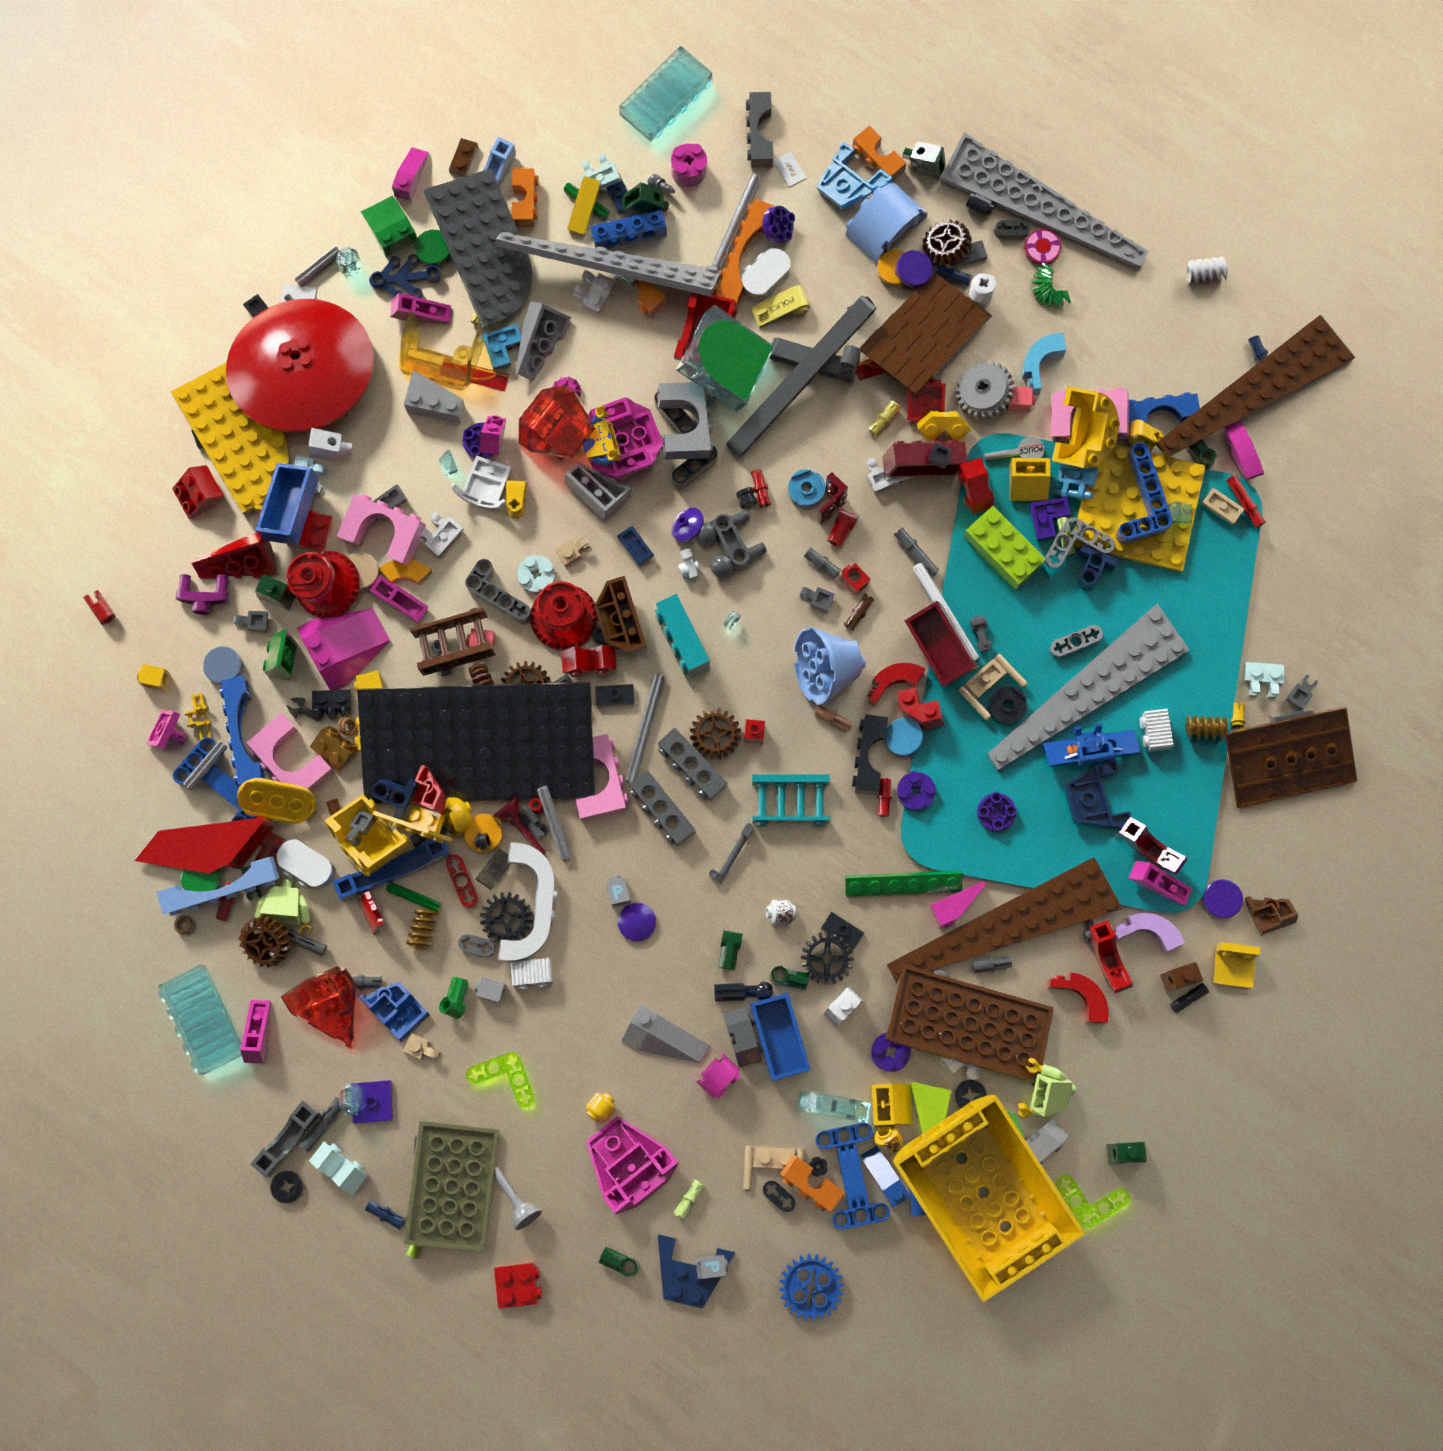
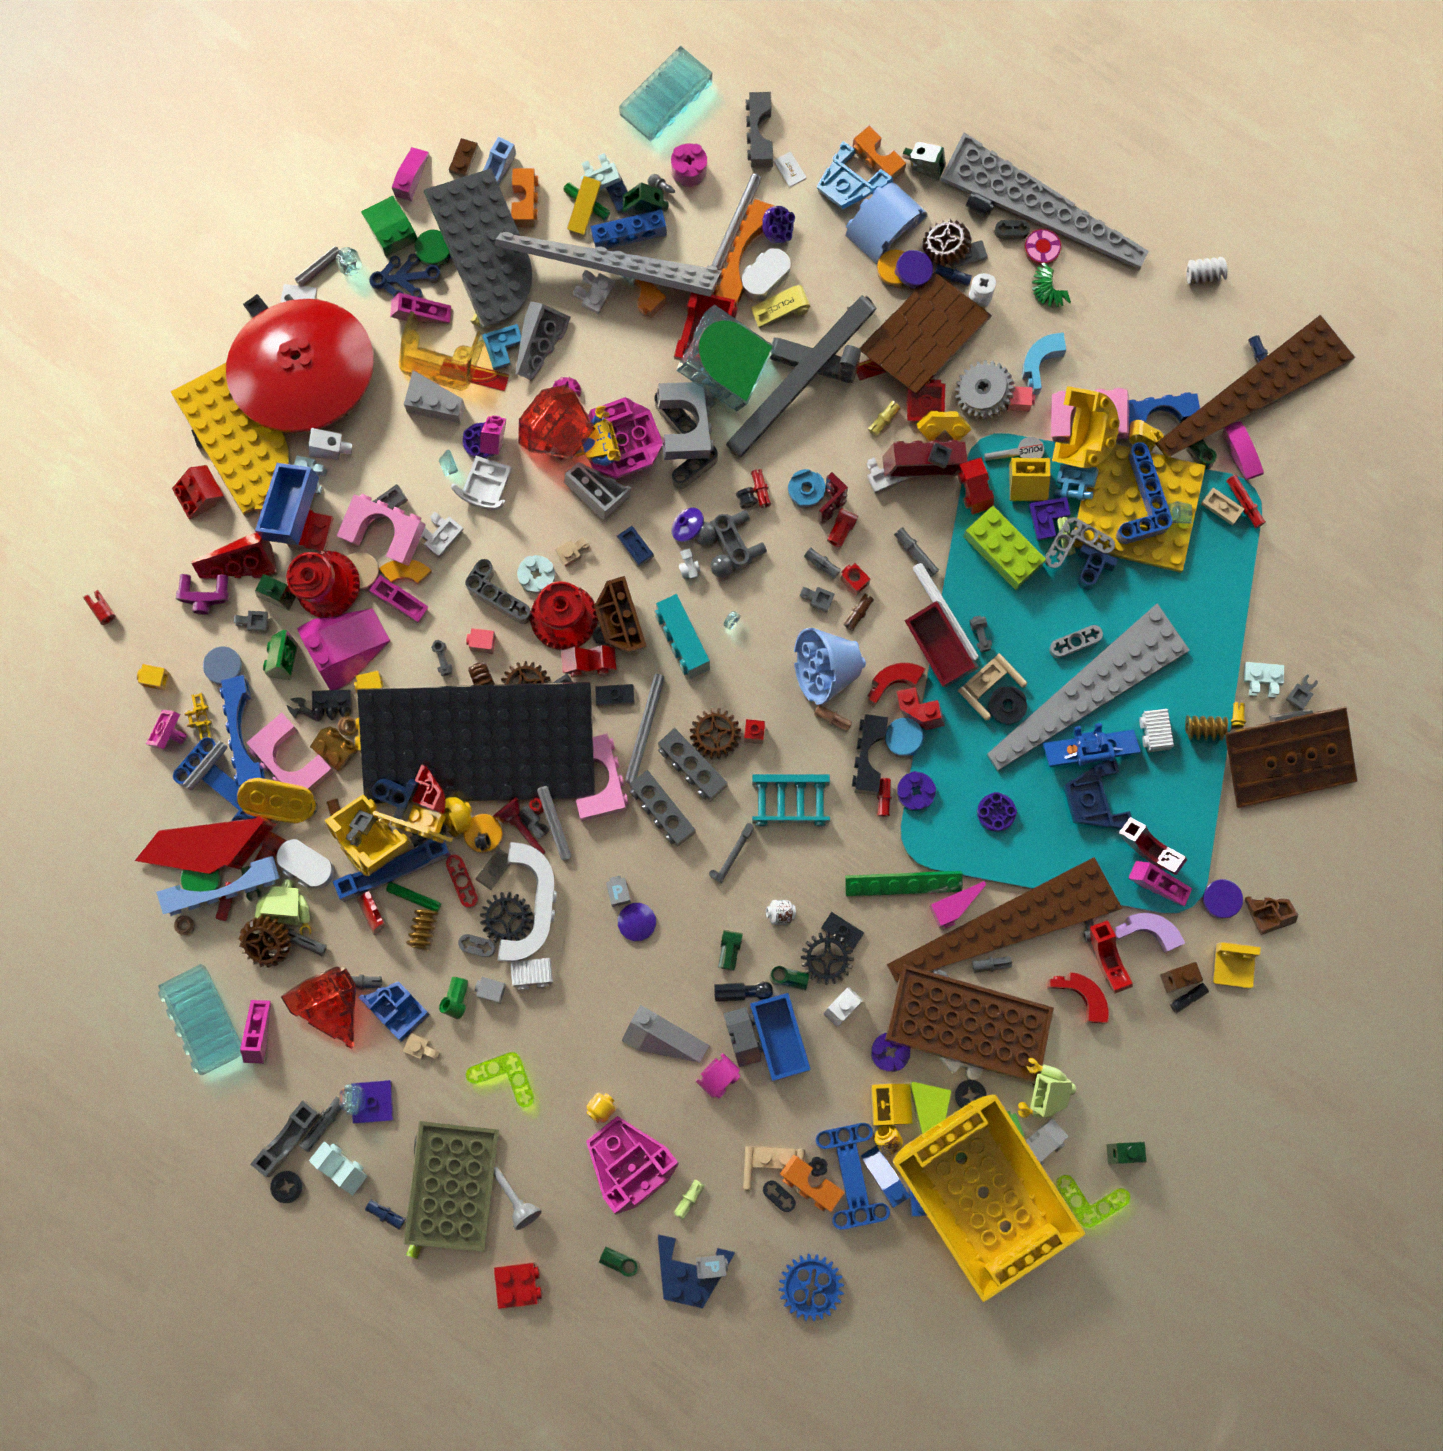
reddish brown fence [409,607,496,676] -> none
yellow piece [506,481,526,518] -> none
clear light blue arch [797,1091,871,1123] -> none

